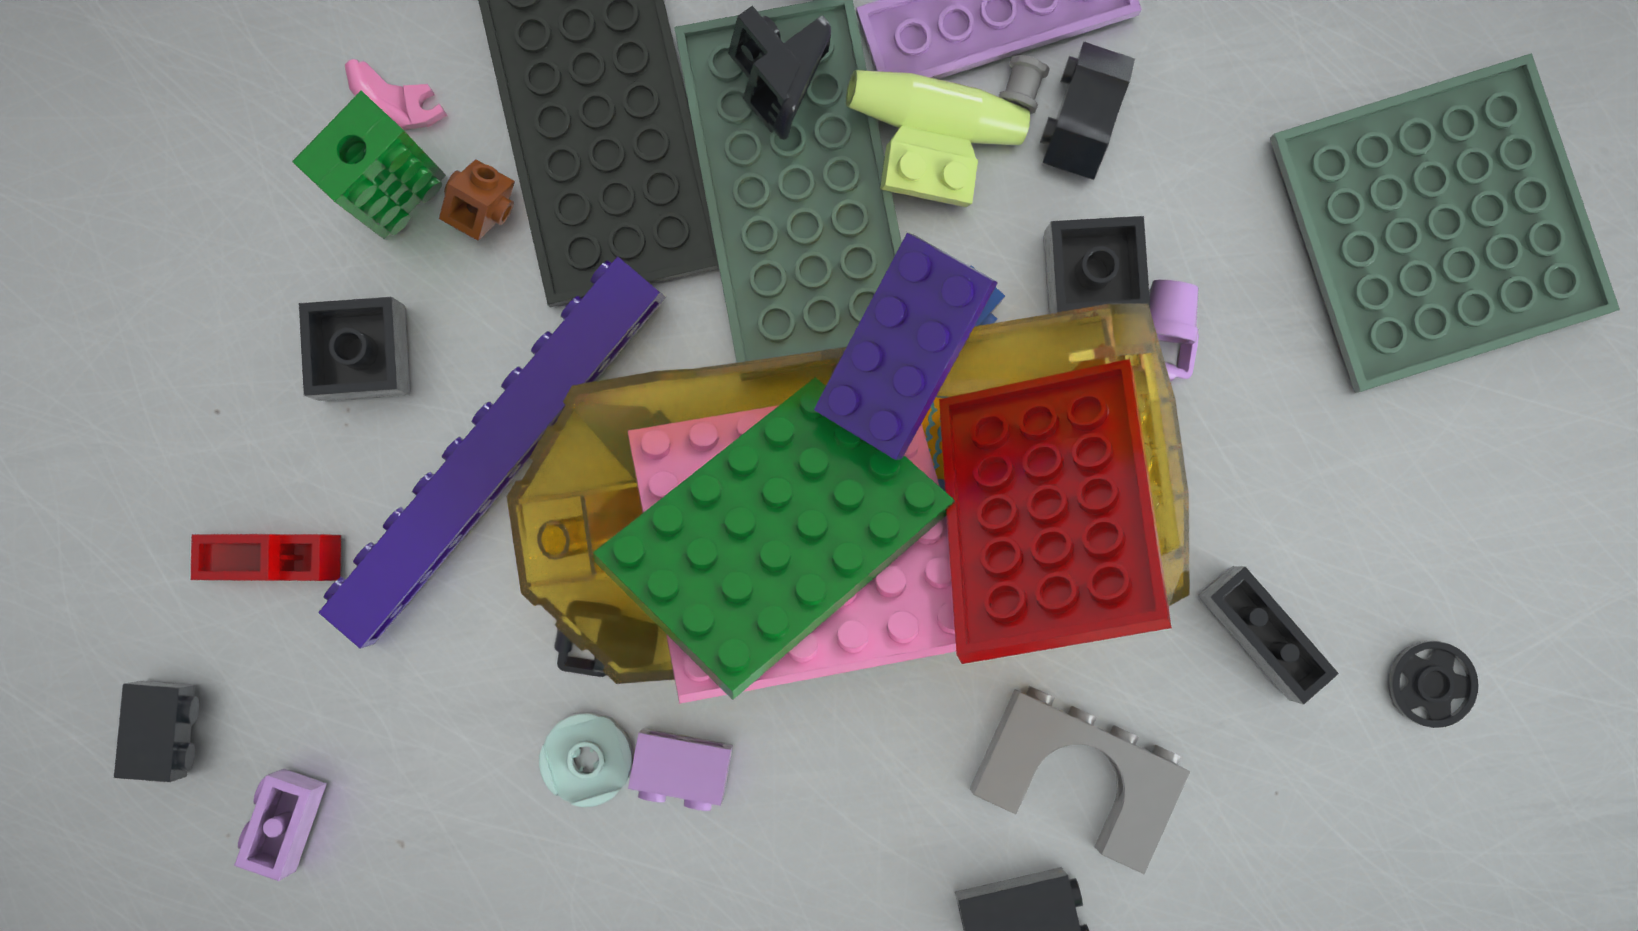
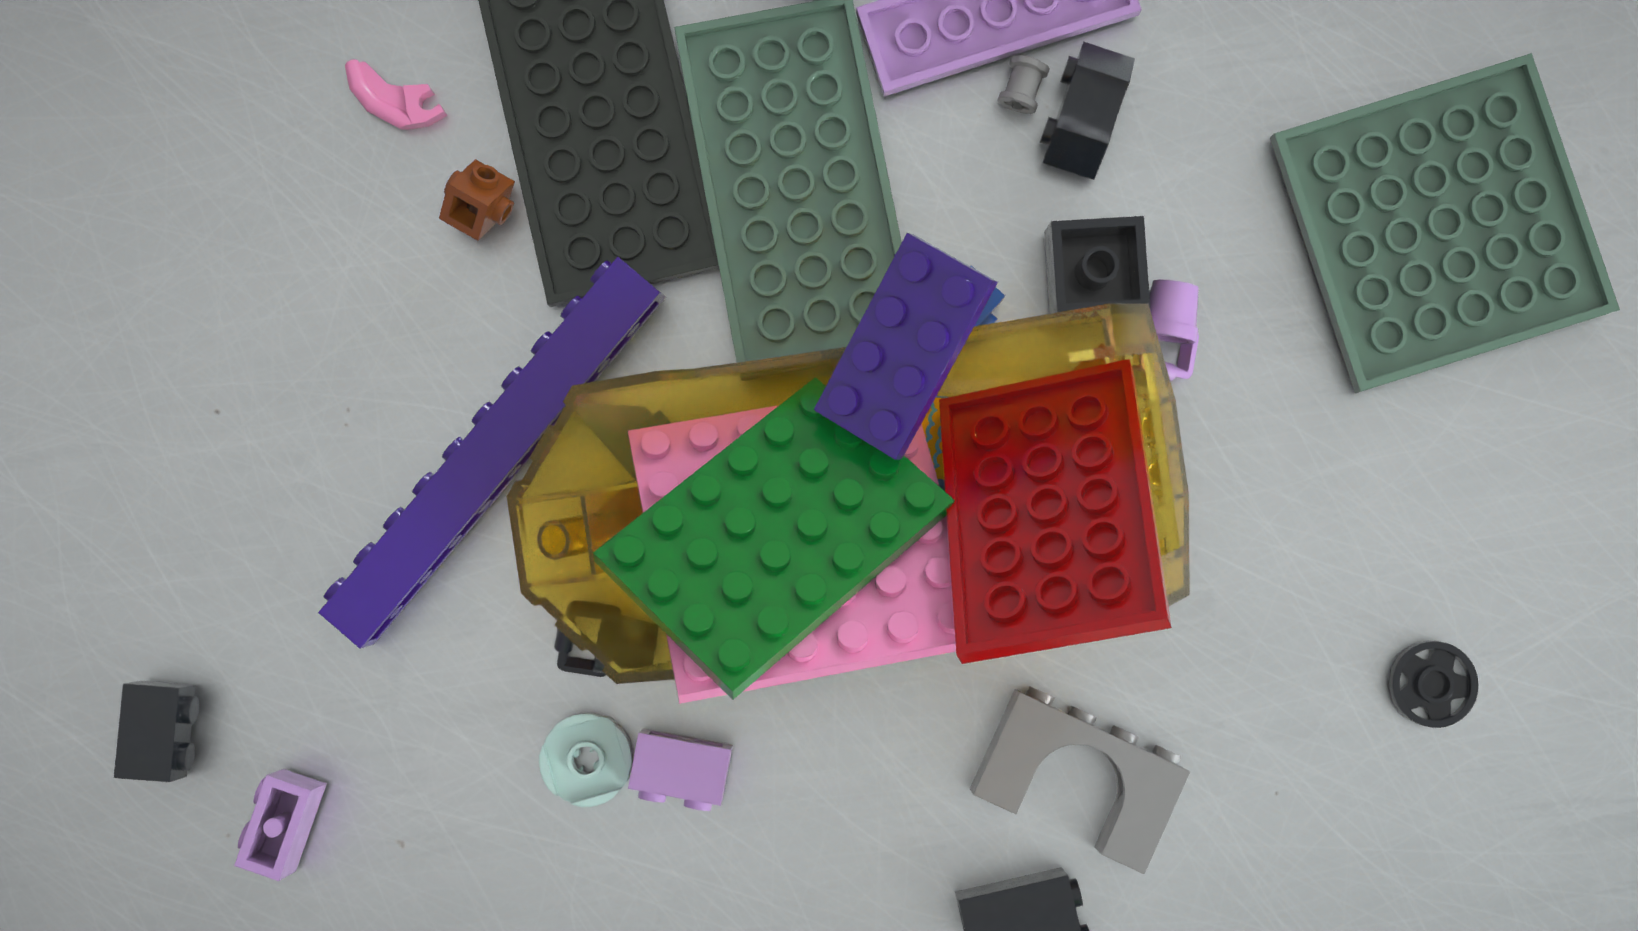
red slope [190,534,341,581] -> none
green brick [292,90,446,239] -> none
black brick [299,297,410,401] -> none
black piece [728,5,831,140] -> none
yellowish green plate [846,70,1030,207] -> none
black brick [1198,566,1339,704] -> none

